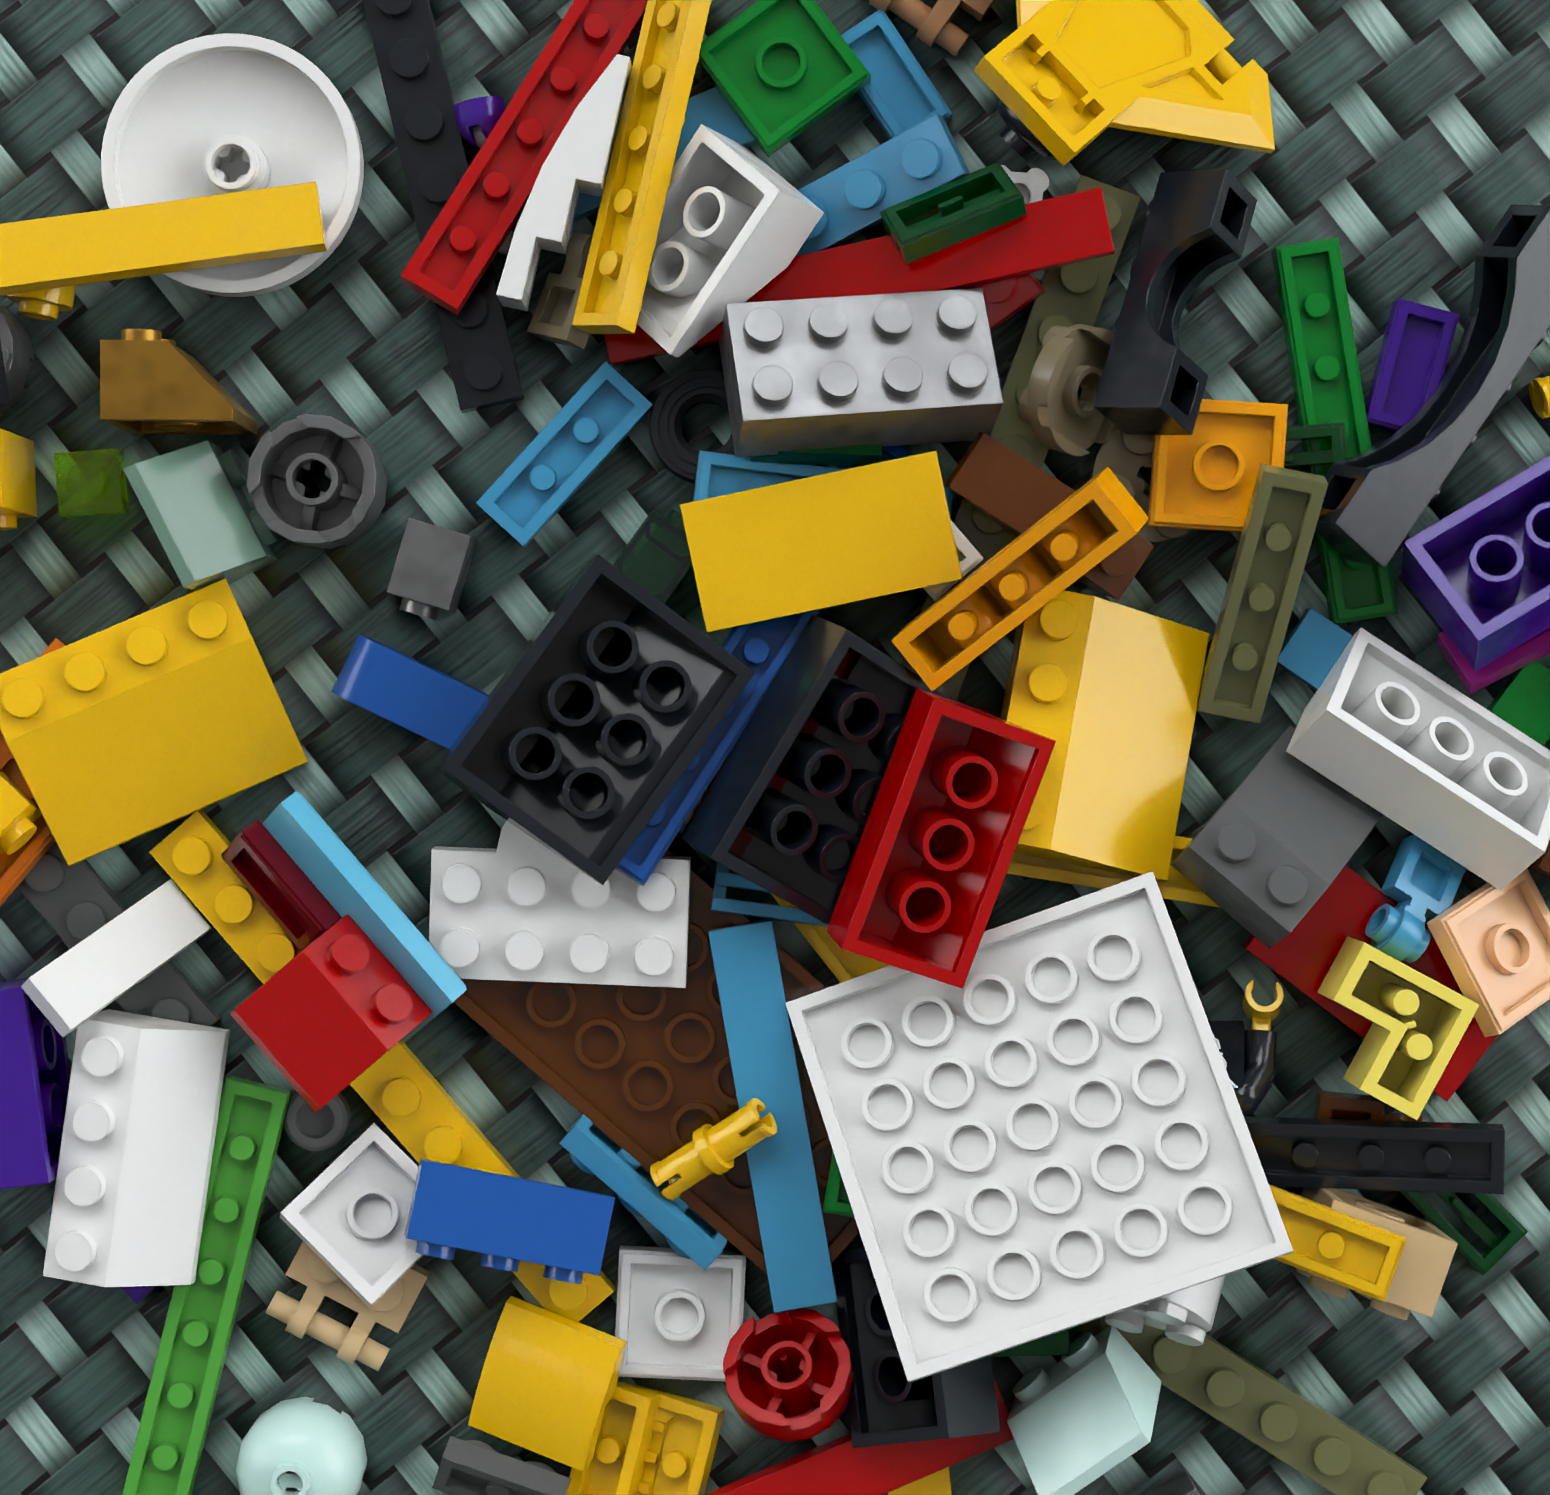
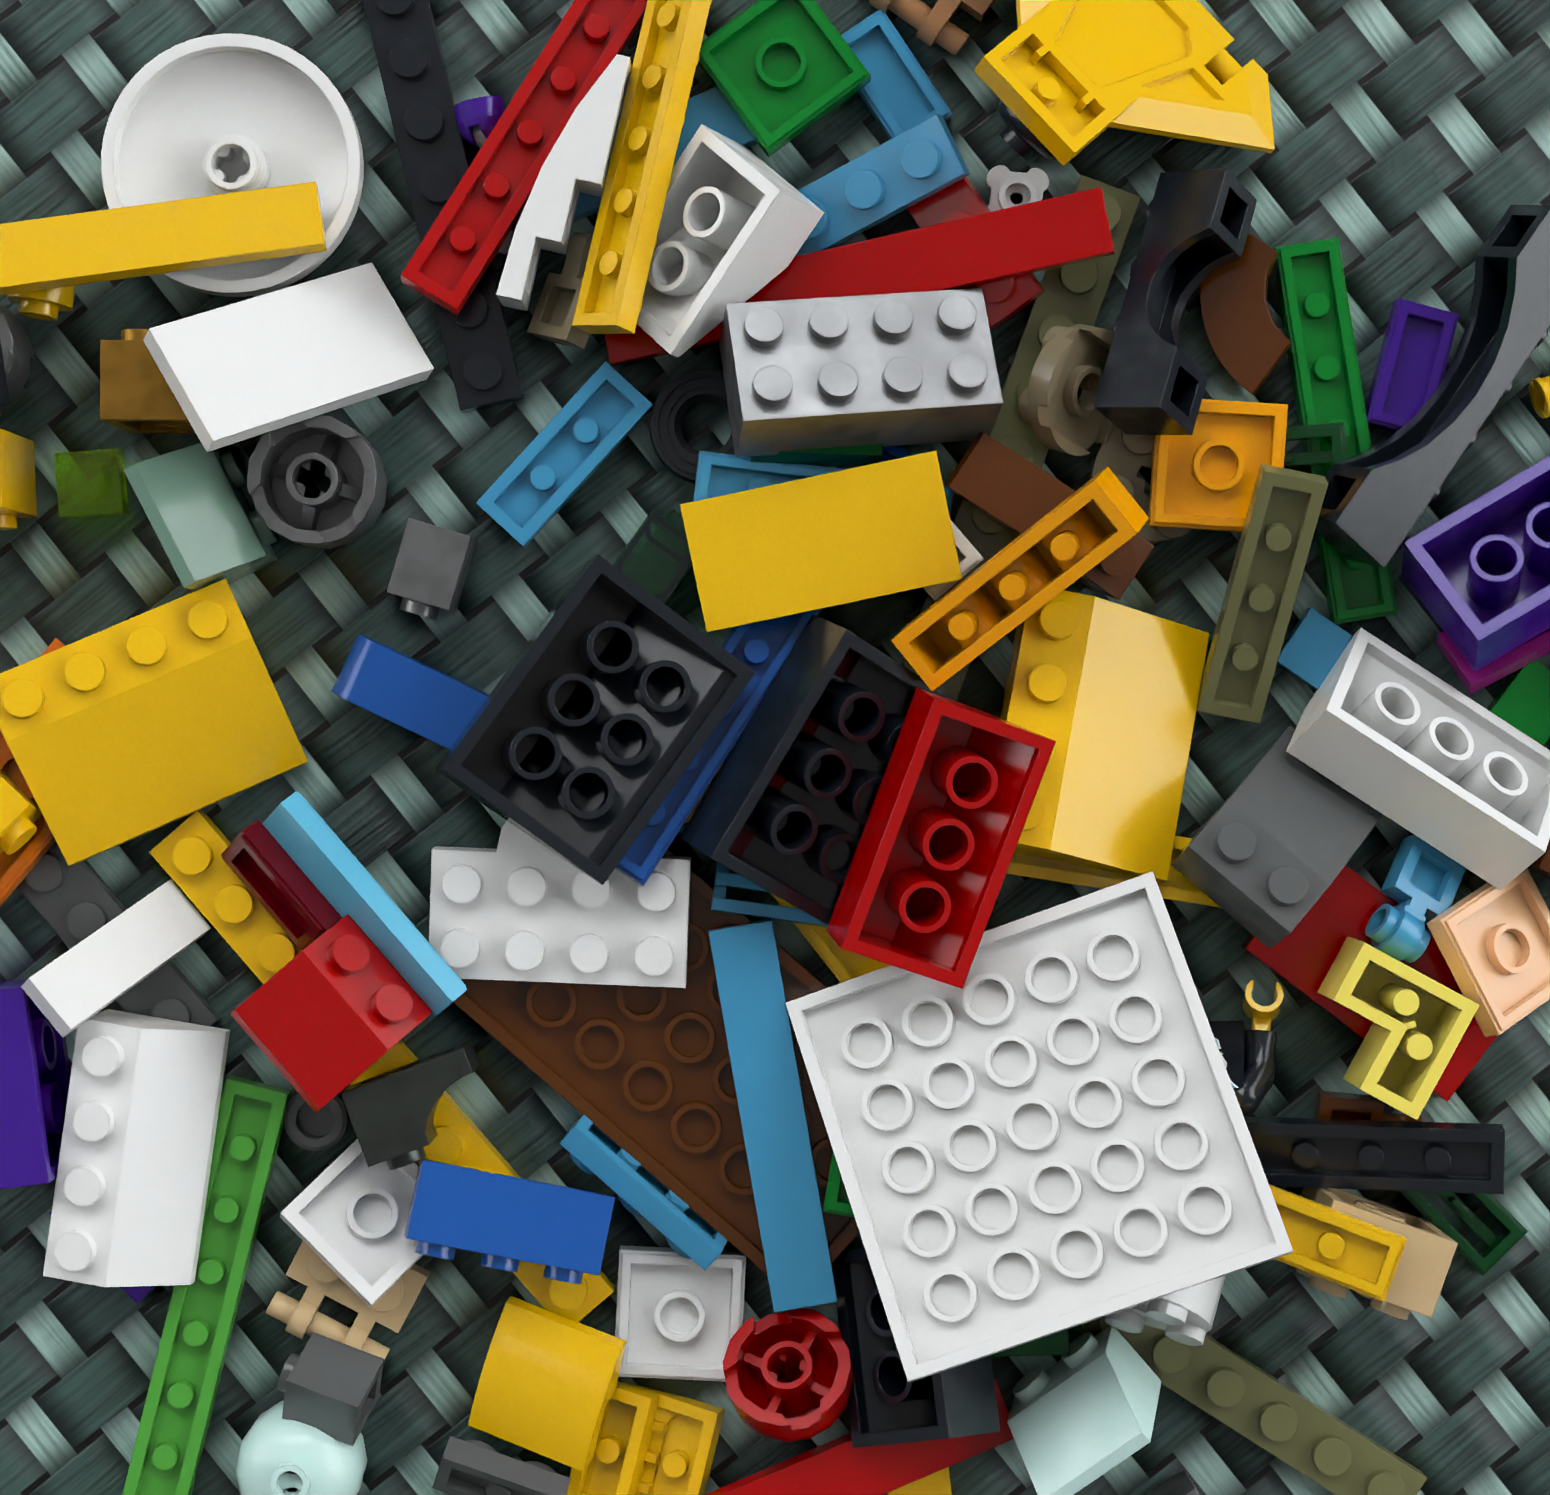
yellow pin [650,1098,777,1201] -> none
dark green tile [880,163,1027,264] -> none
none -> white tile [143,262,434,452]
none -> dark grey brick [277,1332,384,1446]
none -> pearl dark grey arch [341,1040,480,1170]
none -> reddish brown tile [1200,232,1292,396]

